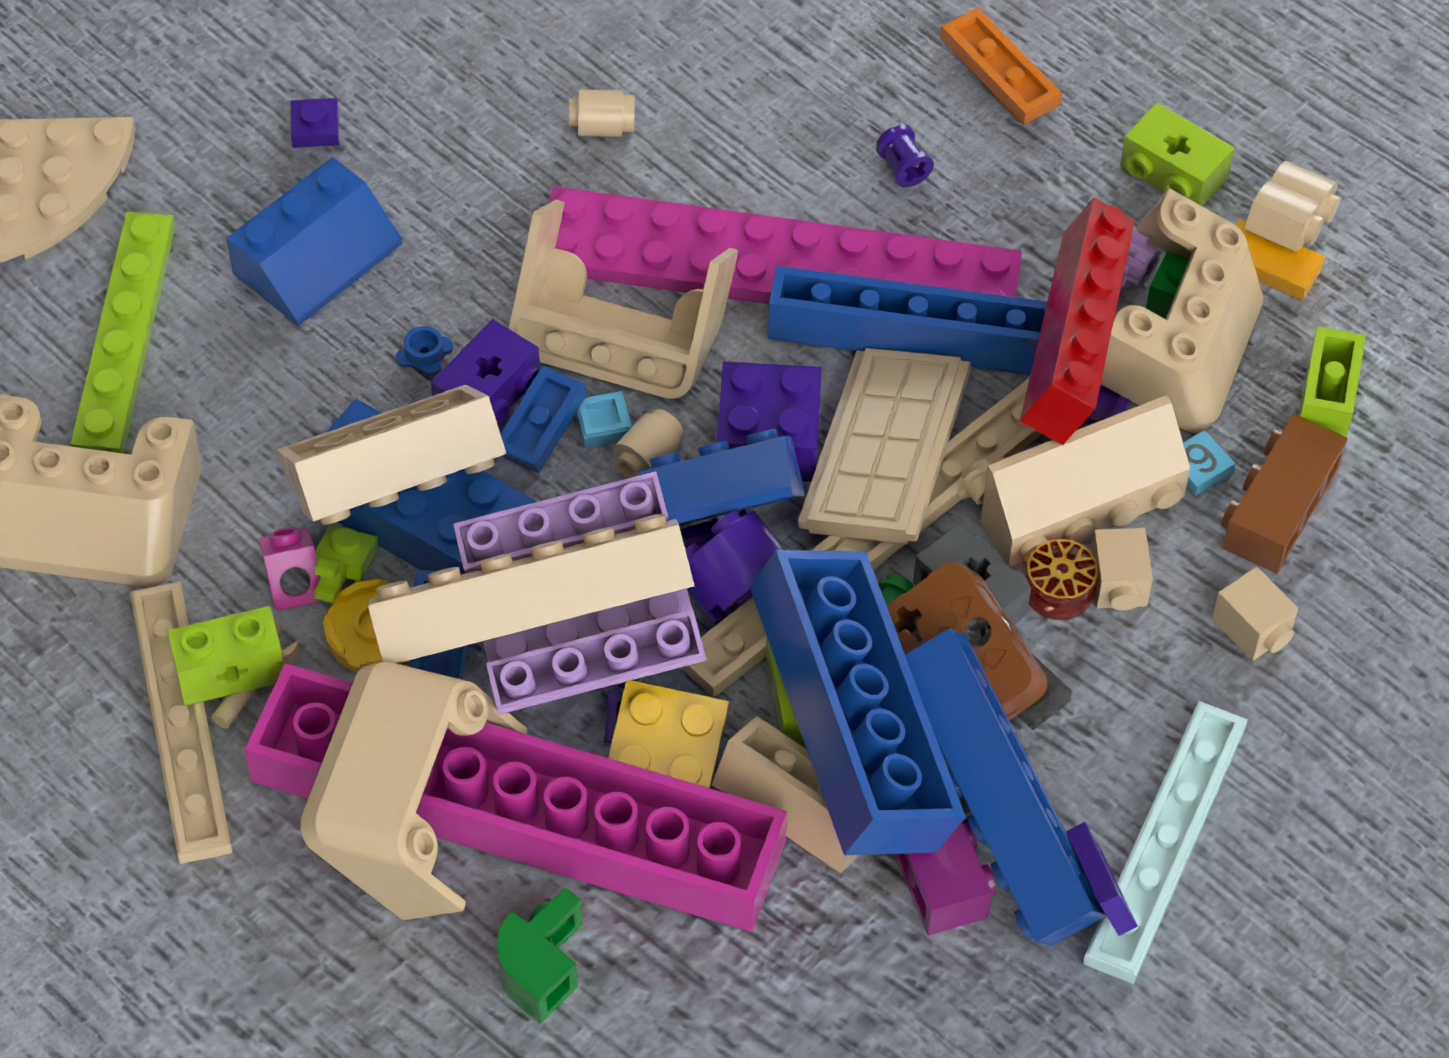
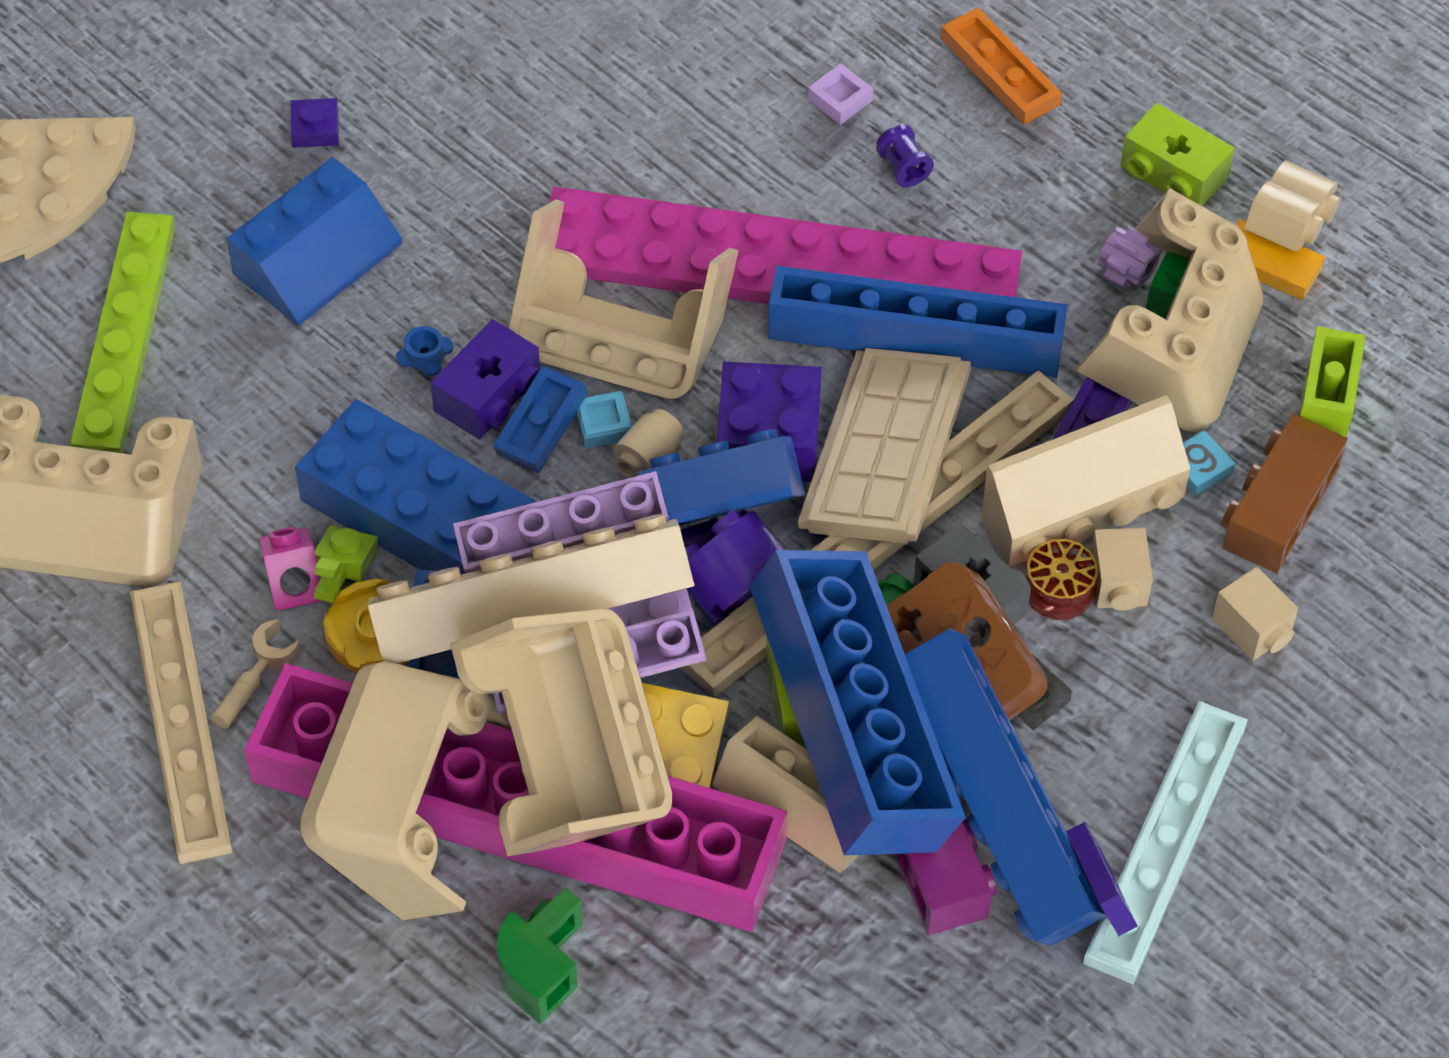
lime brick [167,606,284,706] -> none
tan slope [277,385,507,525] -> none
tan brick [569,89,635,137] -> none
tan plate [958,457,1004,505] -> none
red brick [1020,197,1135,445] -> none
none -> tan windscreen [450,609,672,857]
none -> lavender plate [807,63,874,125]

